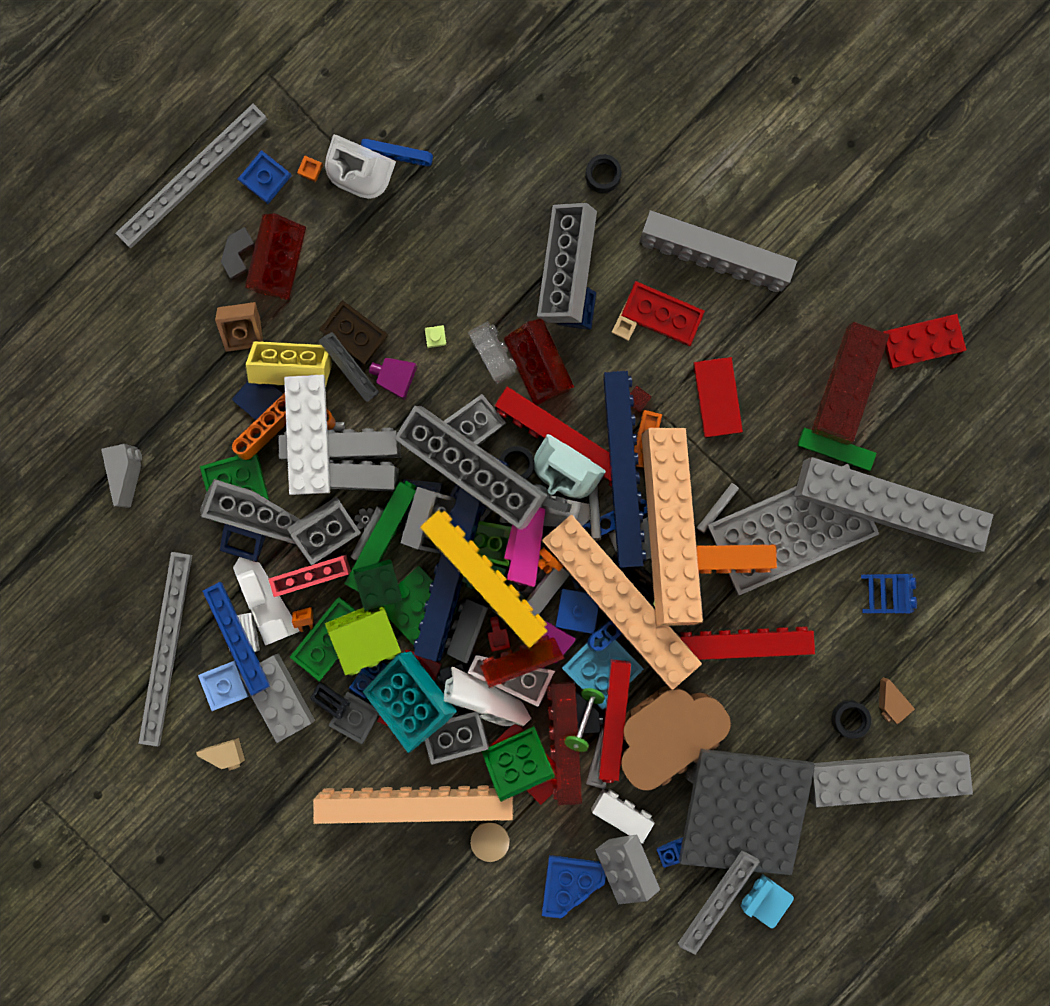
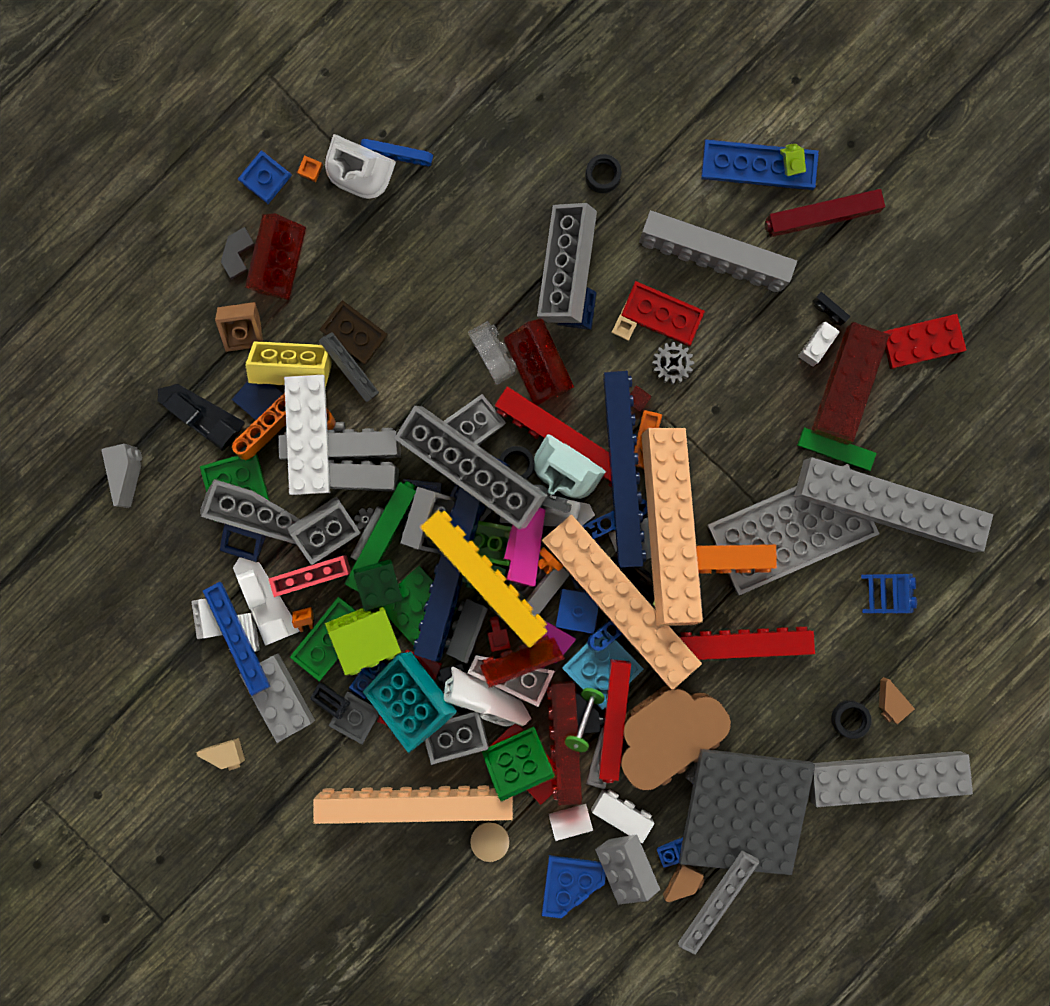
light grey plate [116,104,268,248] -> none
light grey plate [139,552,192,747] -> none
light blue plate [198,661,250,711] -> none
magenta torso [369,358,417,400] -> none
yellowish green plate [425,325,447,348] -> none
light grey piece [589,485,601,541] -> none
red tile [693,357,743,438] -> none
light grey piece [697,483,739,534] -> none
medium azure bracket [740,874,794,928] -> none
none -> black panel [158,384,245,451]
none -> white brick [191,599,223,639]
none -> white brick [549,804,593,841]
none -> light grey gear [652,342,694,384]
none -> medium nougat slope [663,863,704,902]
none -> blue plate [701,140,819,190]
none -> dark red brick [765,189,886,238]
none -> lime bracket [780,144,806,176]
none -> white brick [798,322,839,366]
none -> black plate [812,291,851,326]

